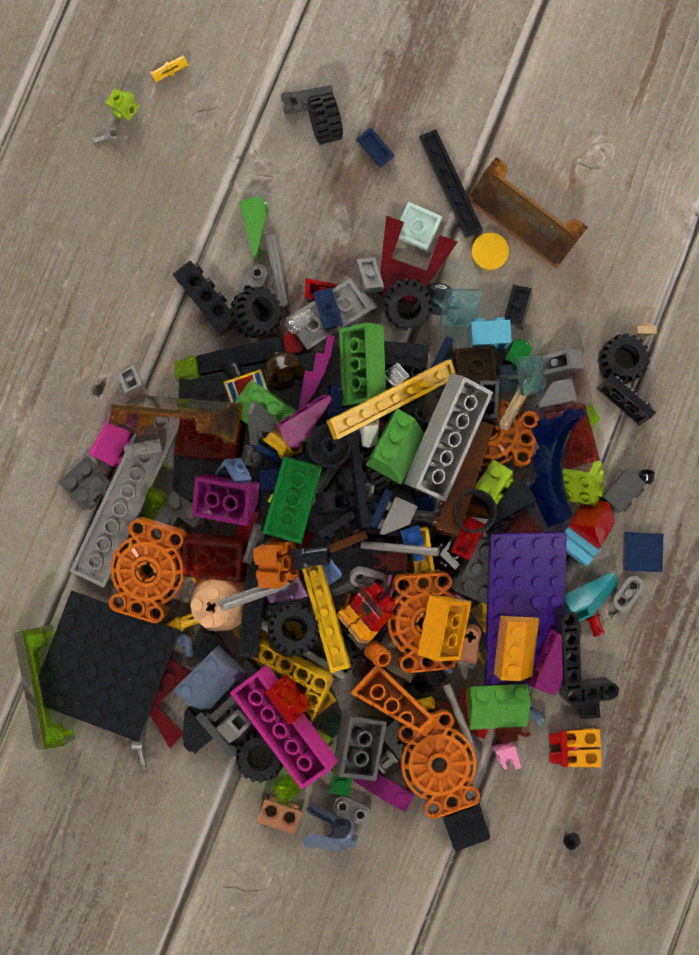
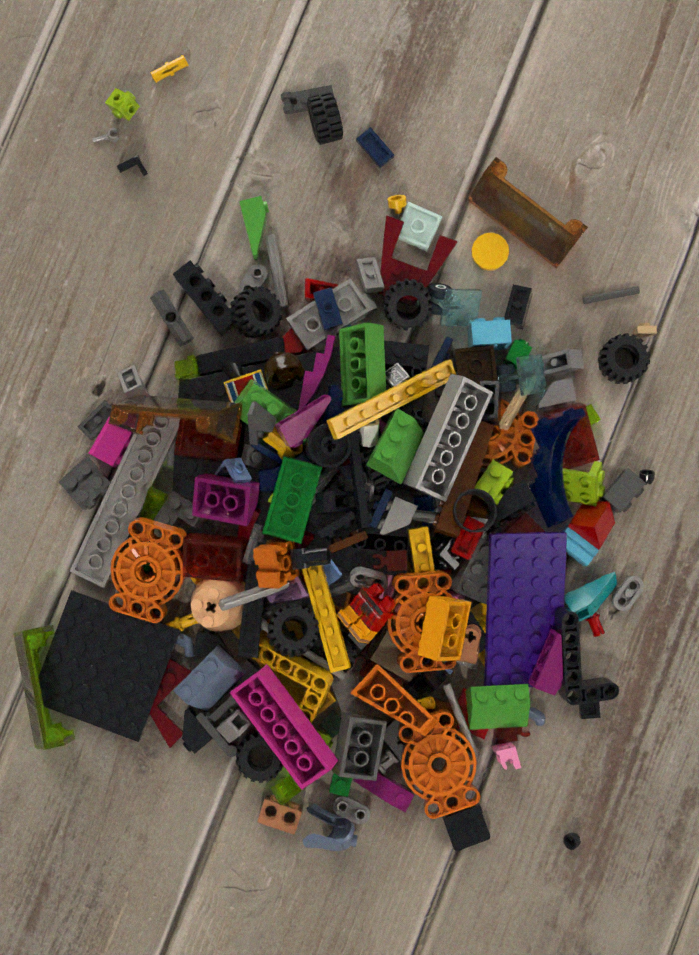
light grey piece [124,439,164,458] -> none
light grey hand [131,739,145,766] -> none
red plate [265,674,311,725] -> none
clear cone [285,308,314,335] -> none
light grey bar [361,541,439,556] -> none
orange brick [364,640,391,667] -> none
blue plate [399,525,425,562] -> none
black plate [419,129,483,239] -> none
light orange slope [494,616,539,681] -> none
light orange hips [548,727,602,767] -> none
black plate [596,374,656,426] -> none
dark blue tile [623,532,664,572] -> none
none -> dark grey plate [77,400,114,441]
none -> black tile [117,155,148,176]
none -> dark grey piece [150,289,194,347]
none -> yellow tile [387,195,407,214]
none -> dark grey bar [582,286,640,304]

